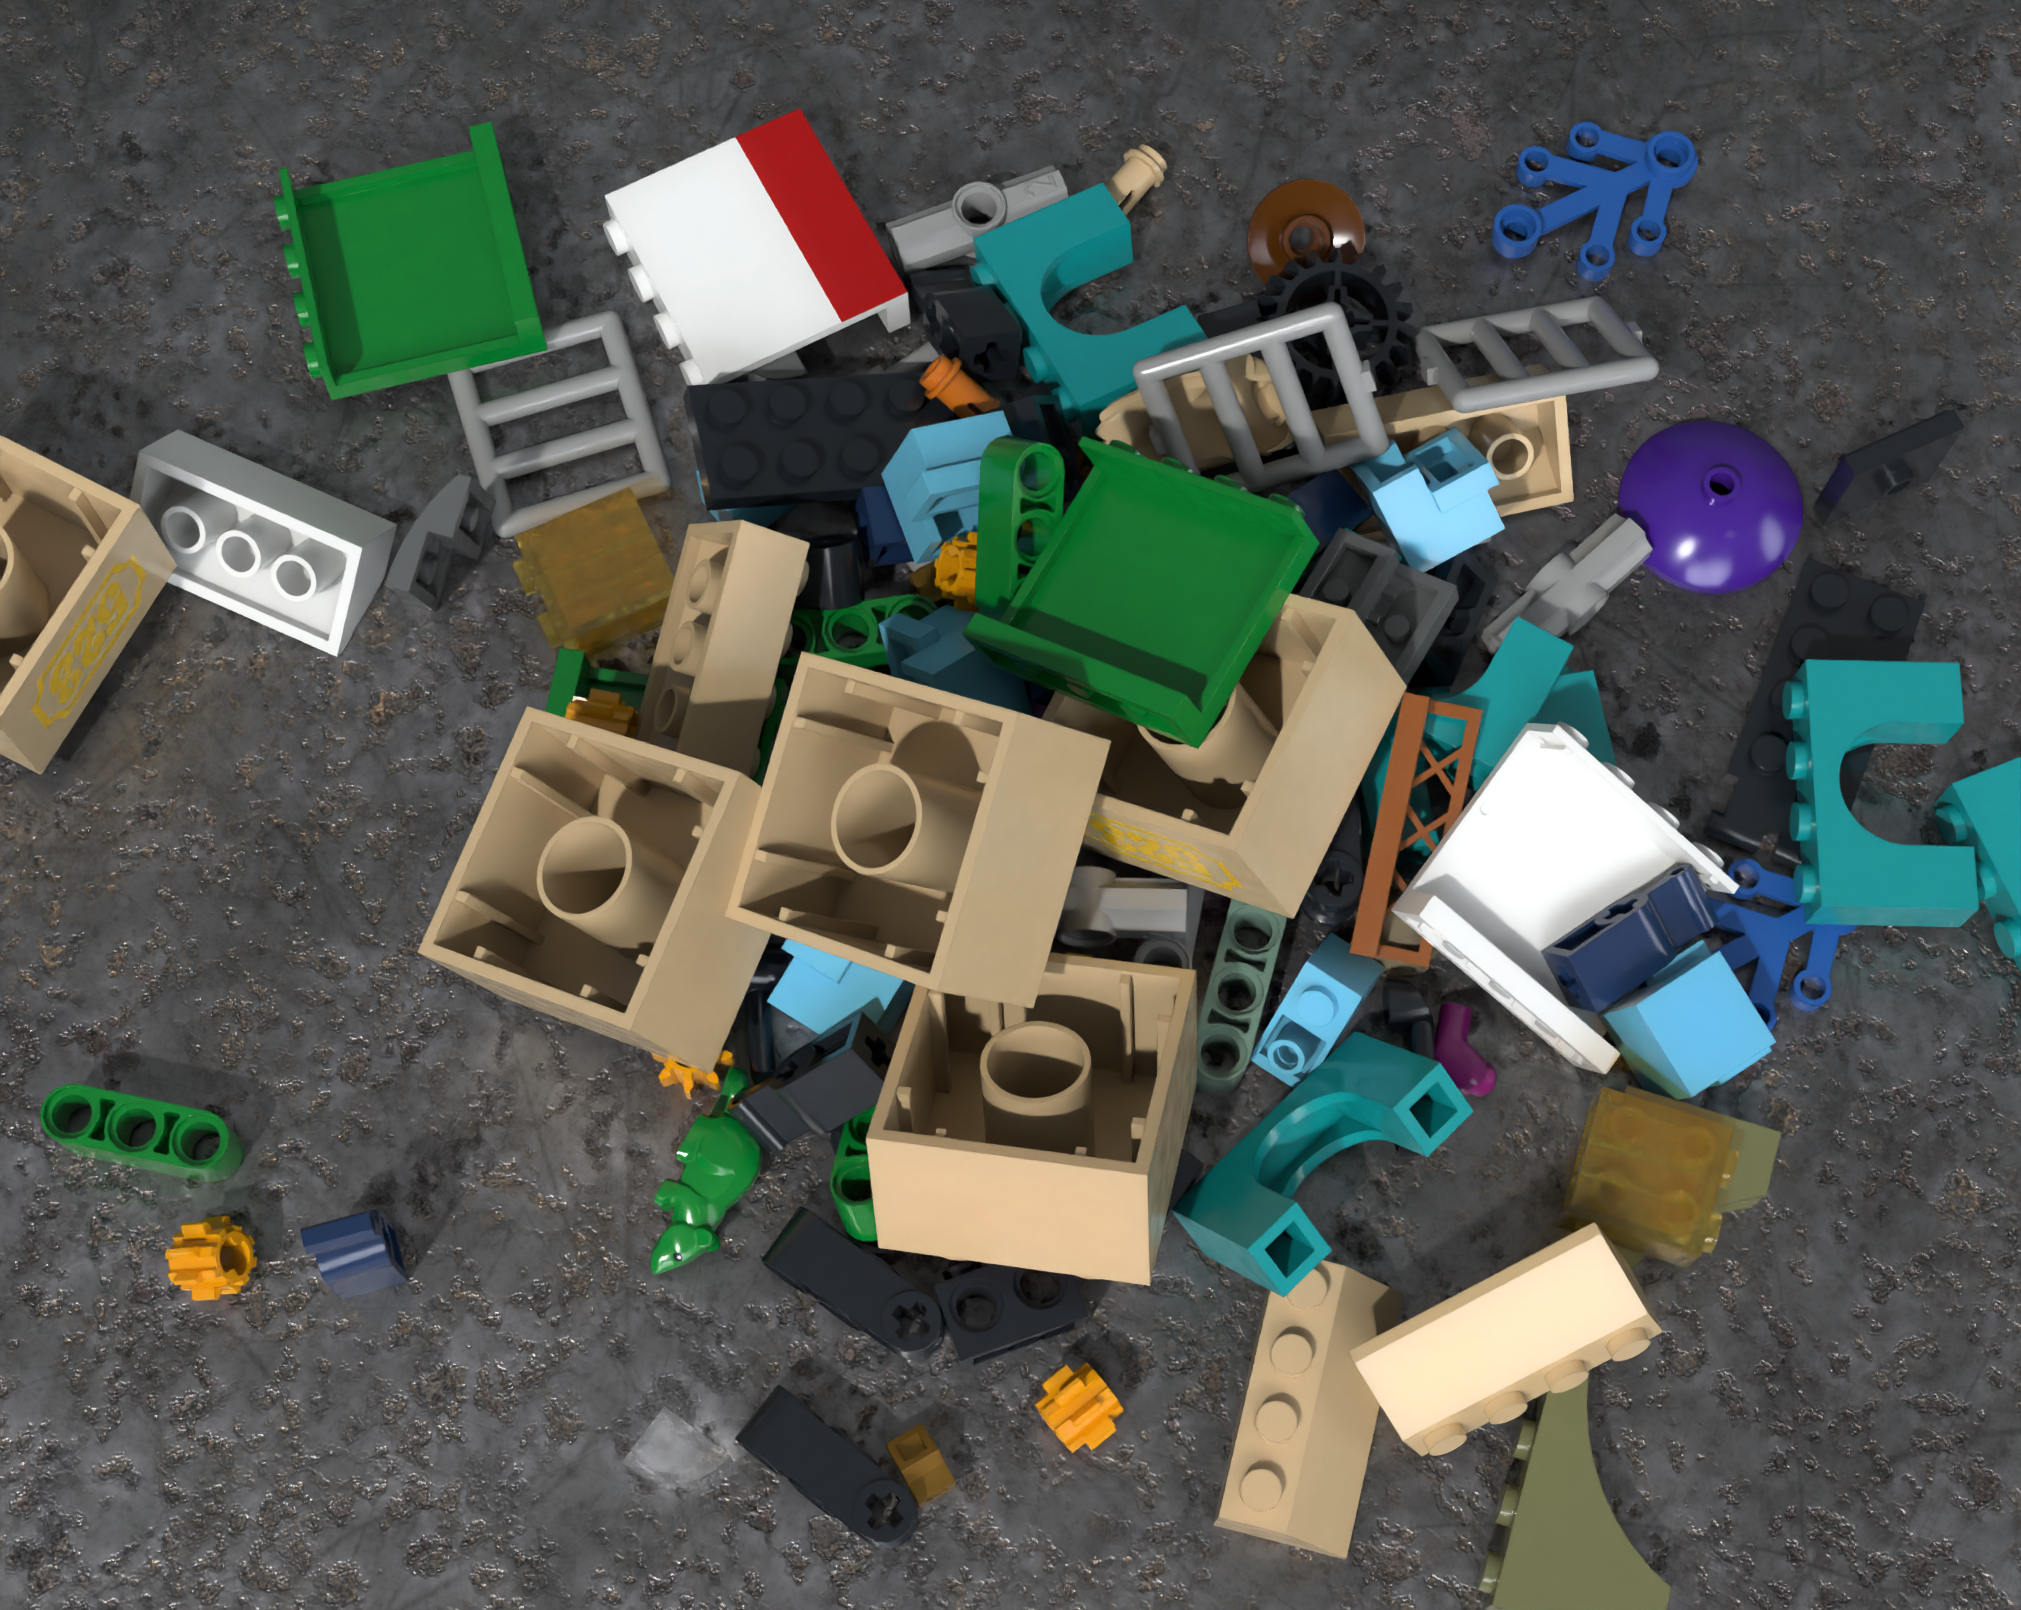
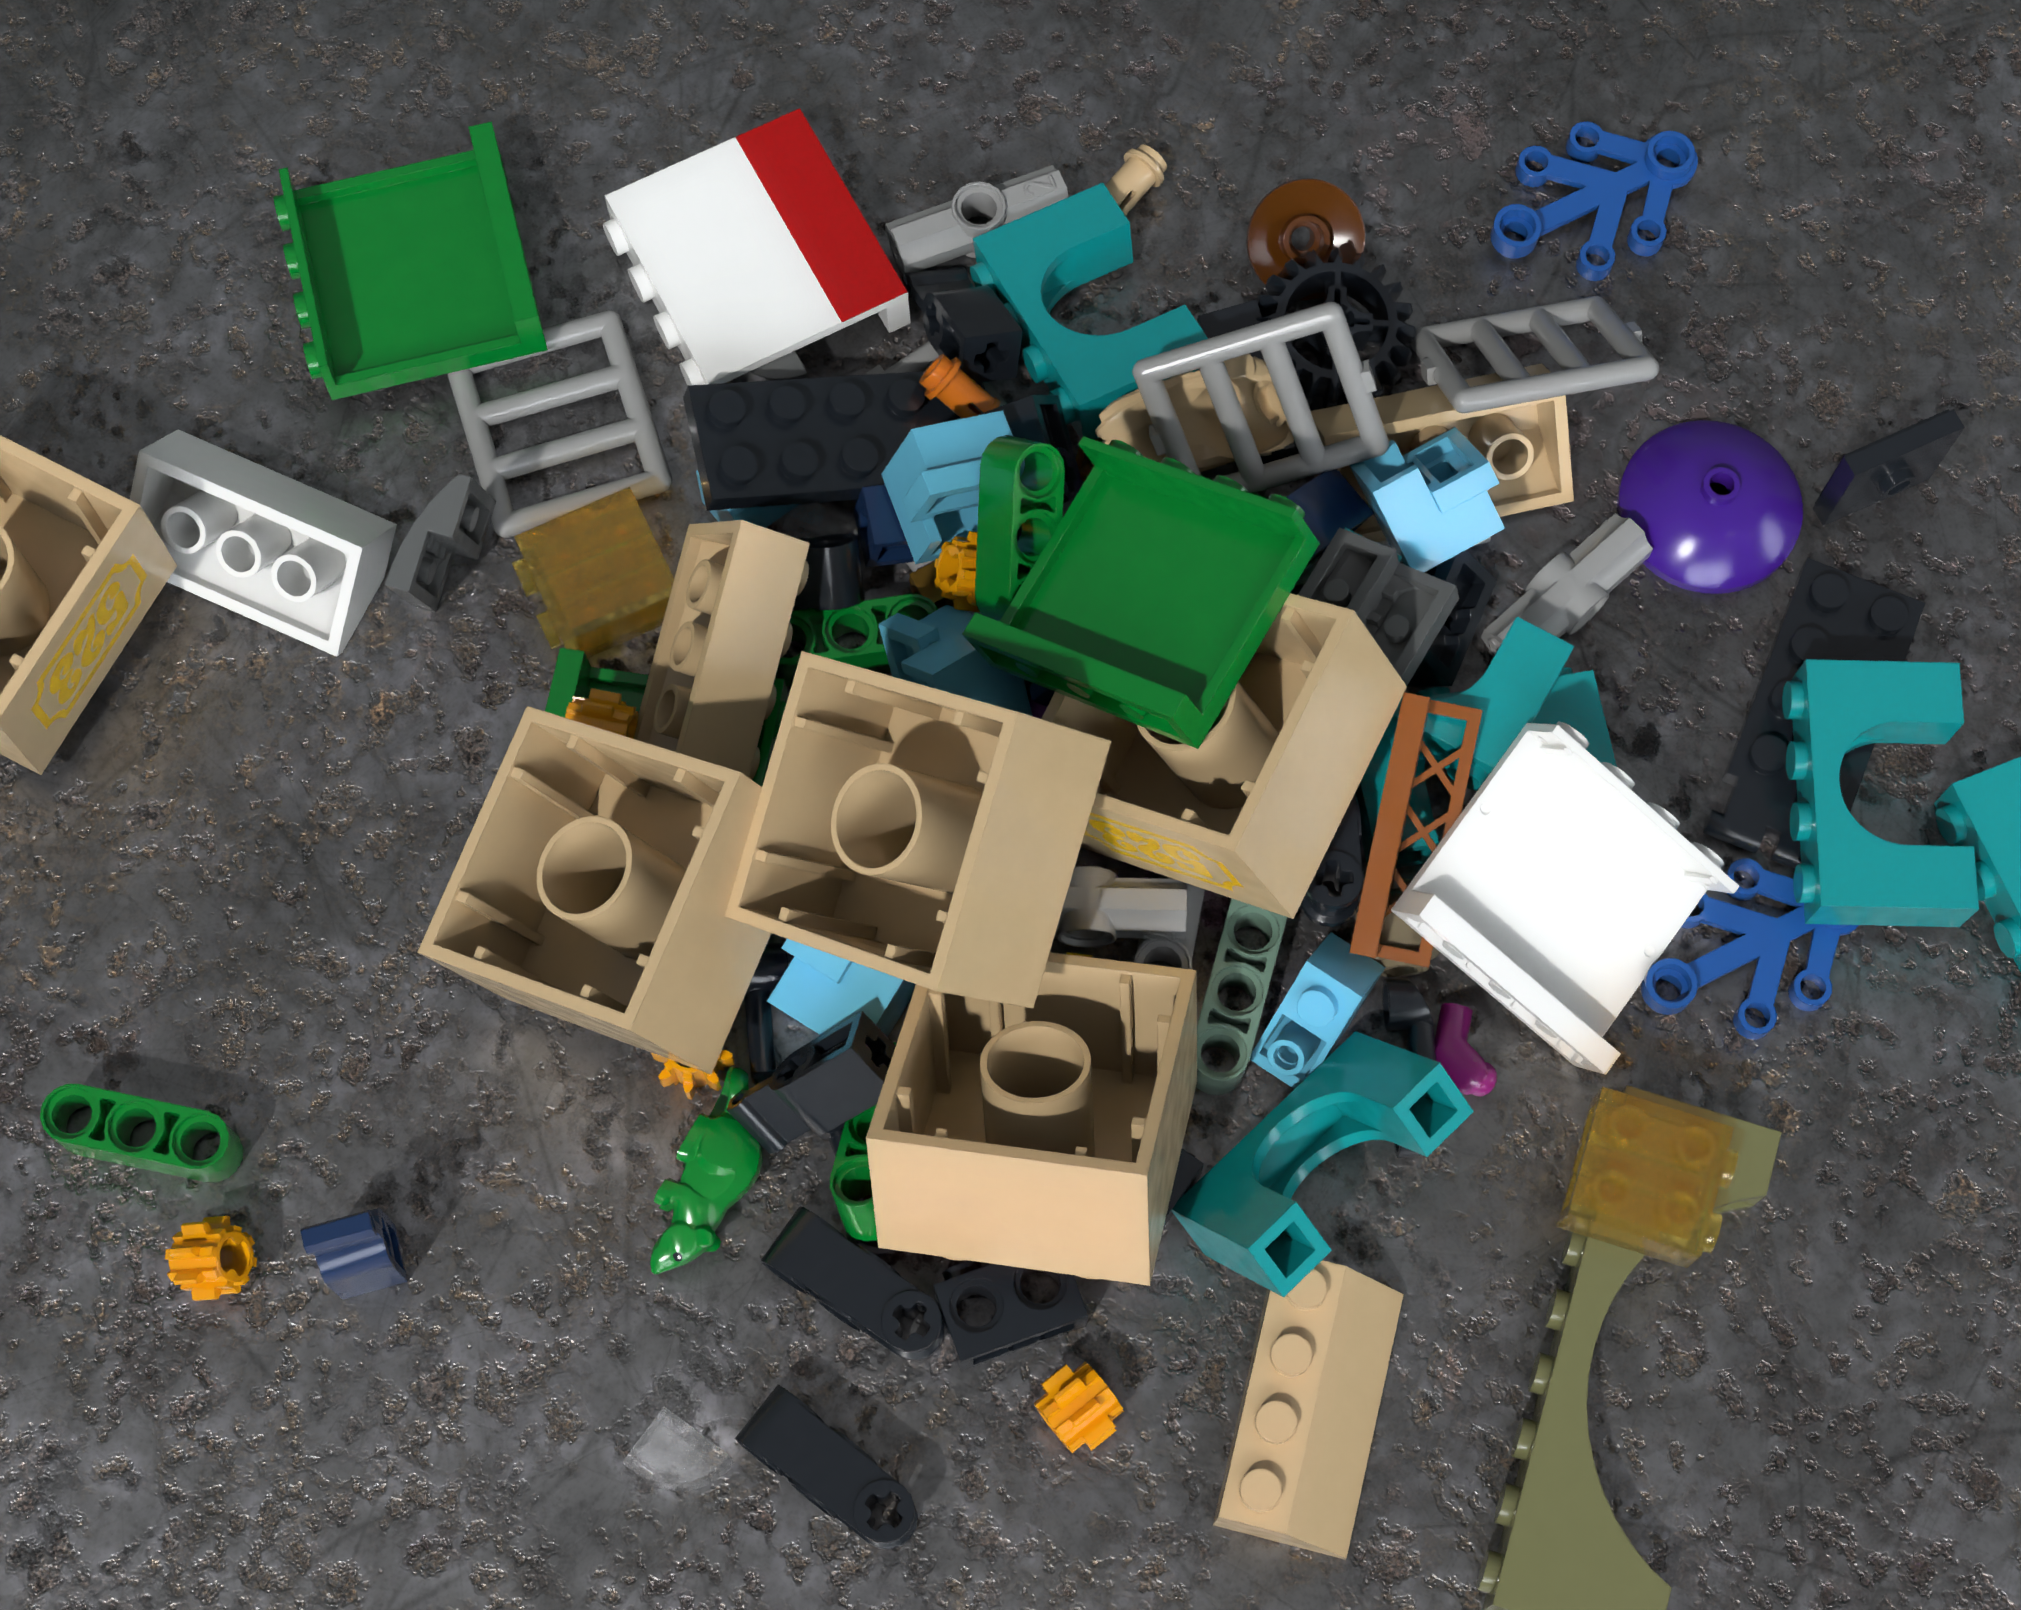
pearl gold piece [885,1423,956,1508] -> none
slope [1349,1222,1664,1456] -> none
dark blue piece [1541,864,1719,1013] -> none
medium azure plate [1598,939,1776,1100] -> none

